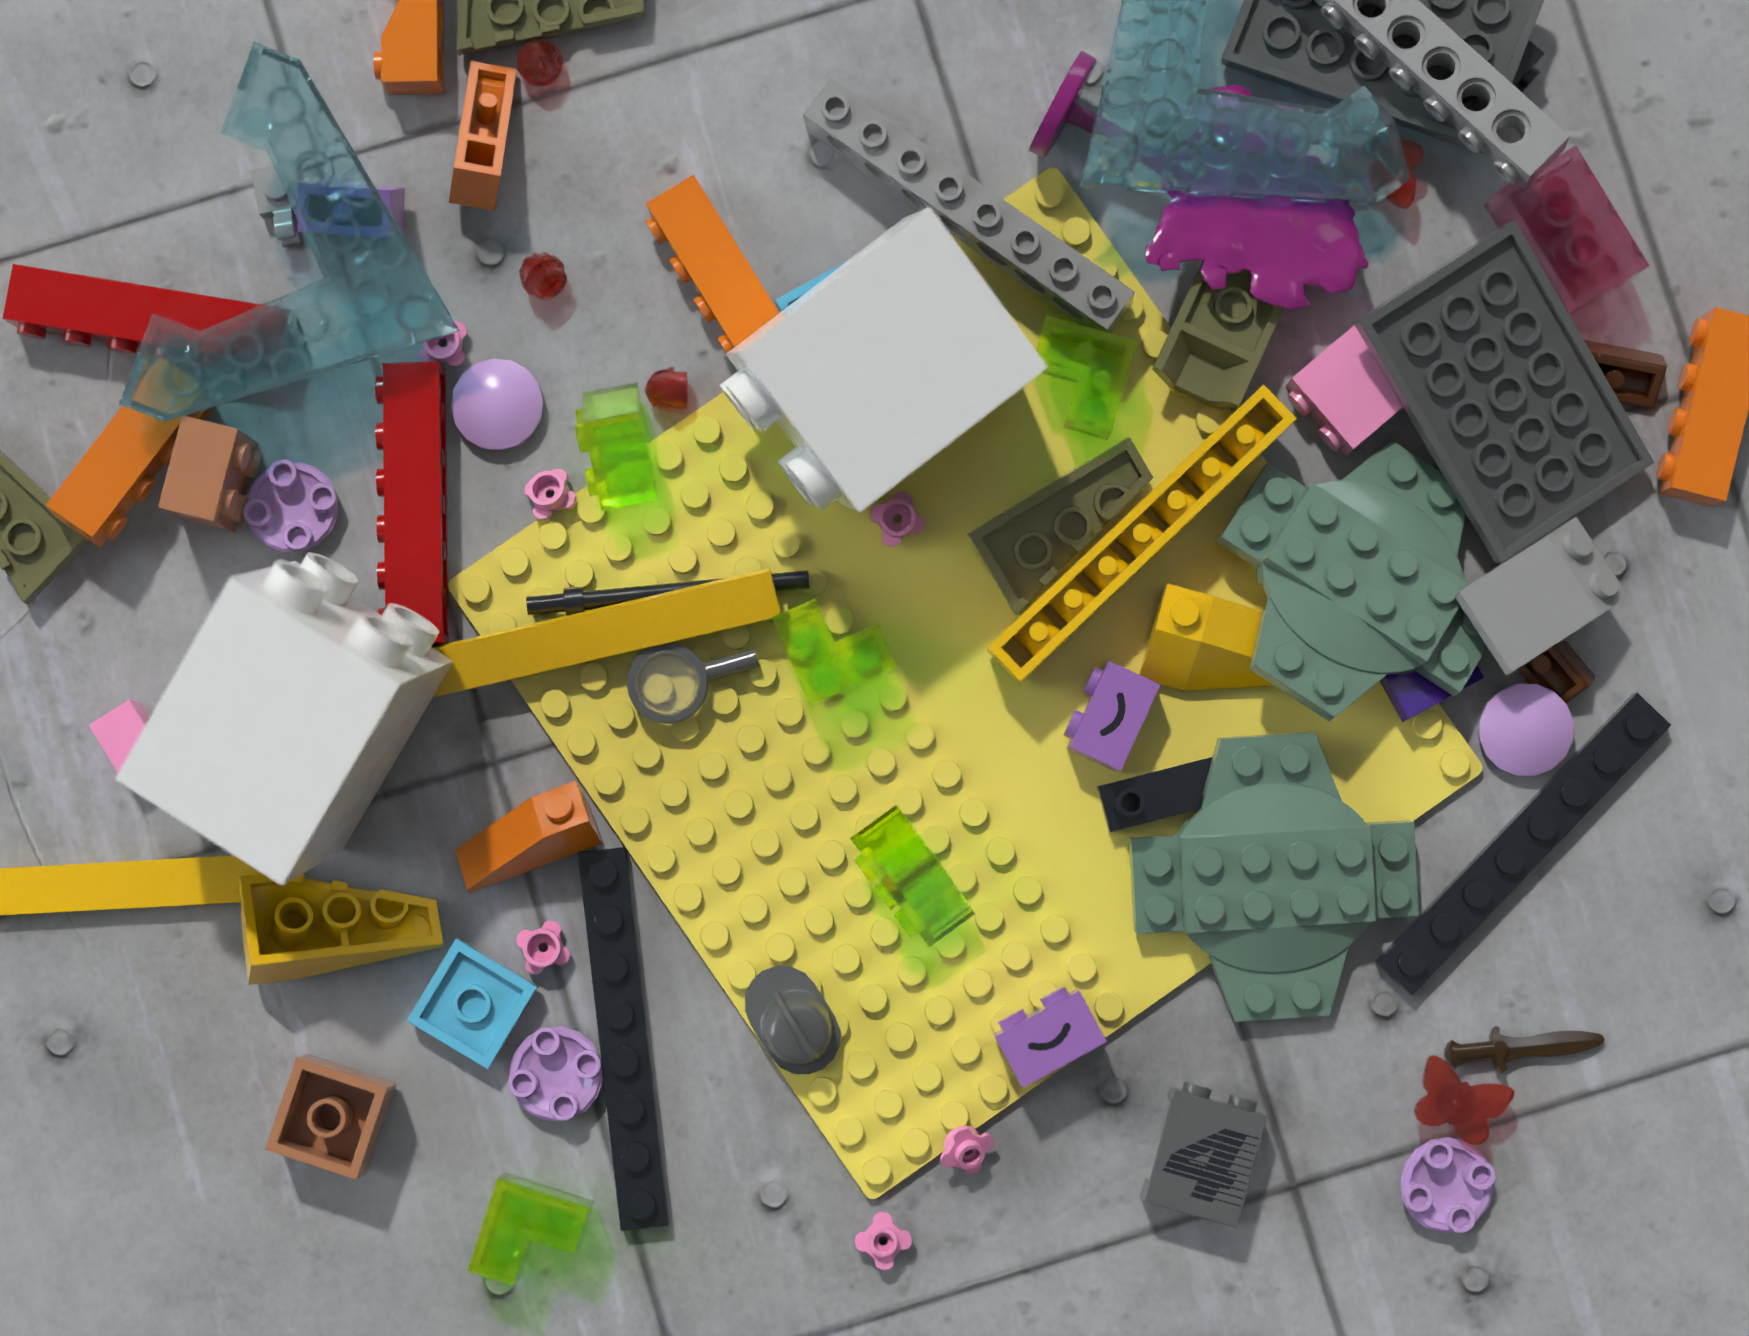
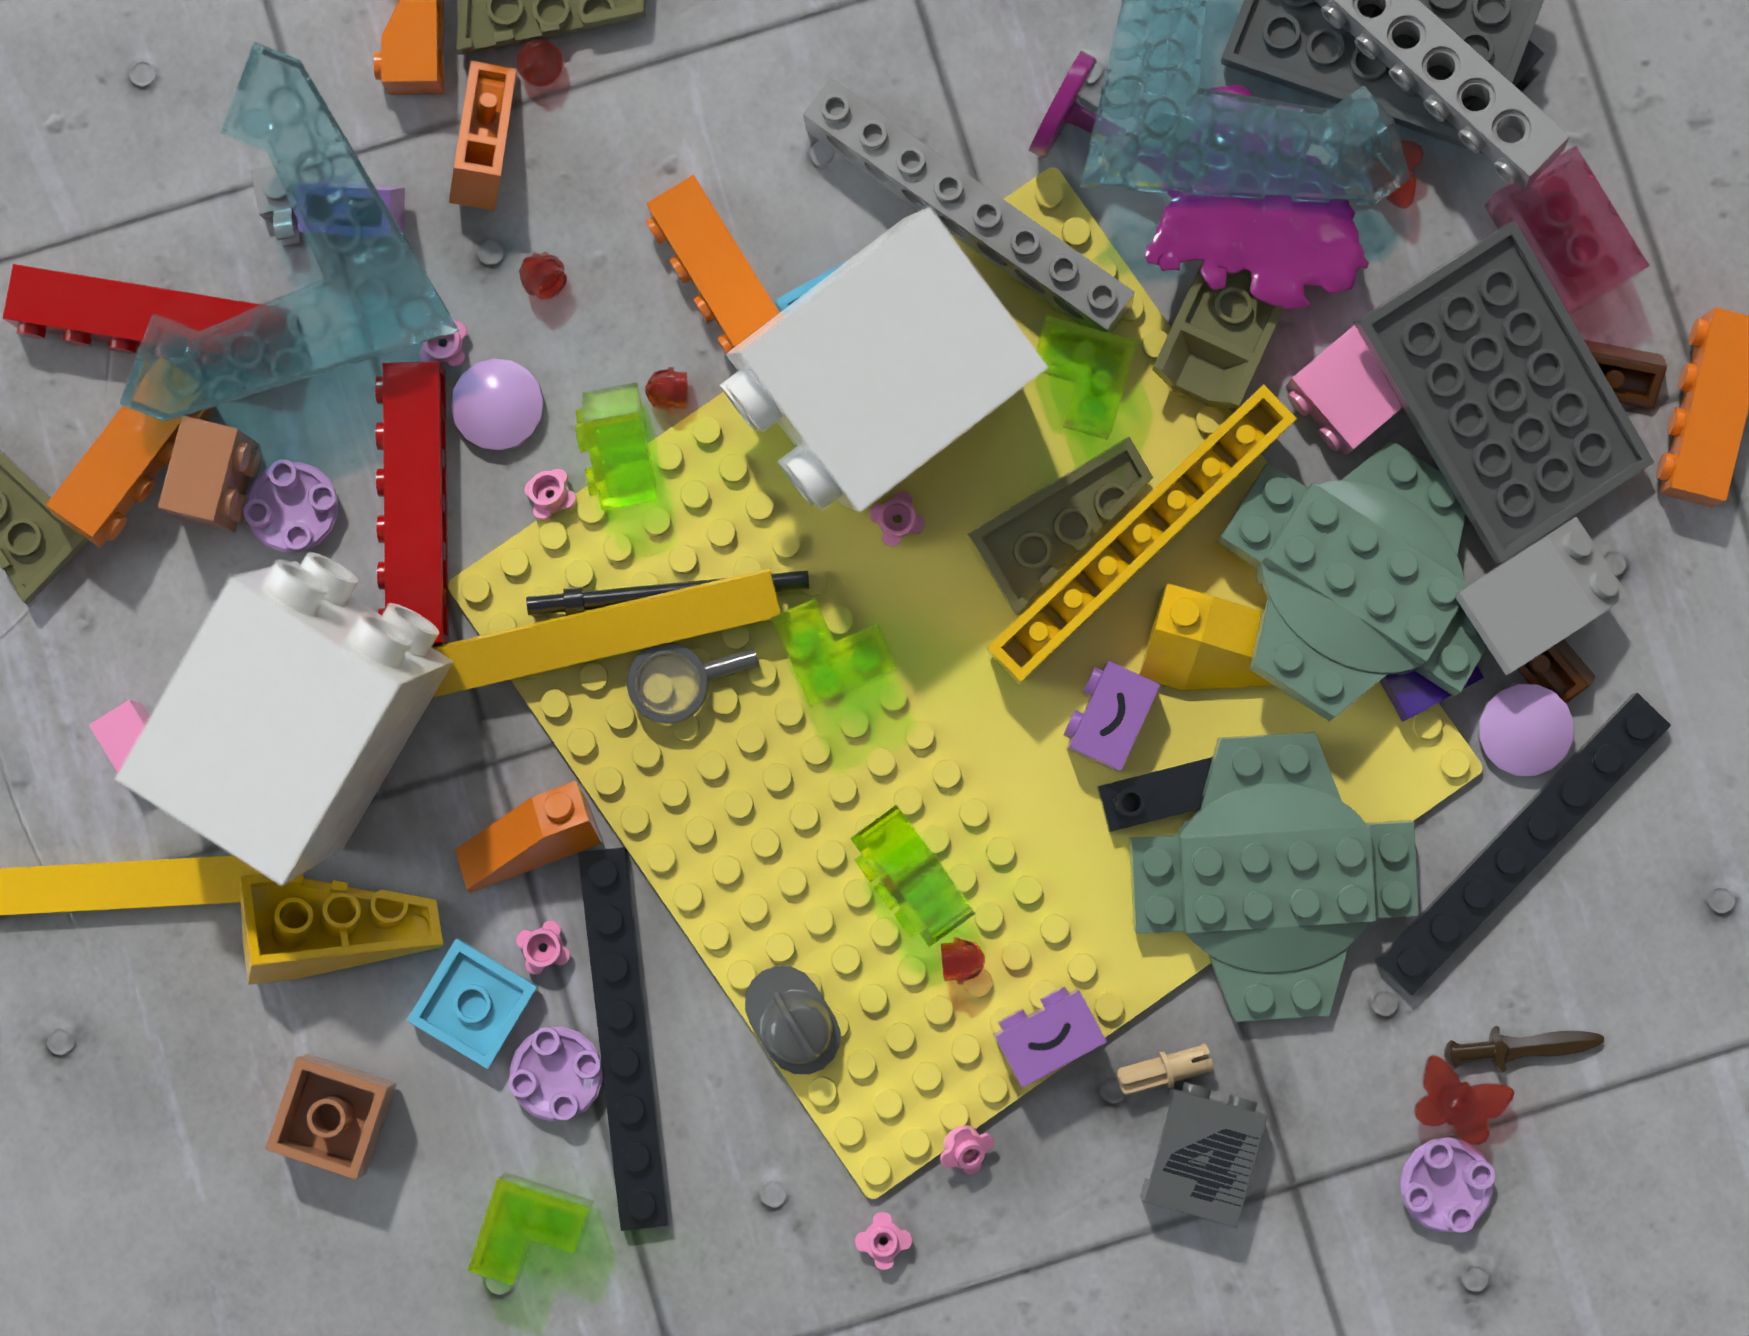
none -> clear red plate [941,937,985,985]
none -> tan axle [1117,1043,1214,1095]

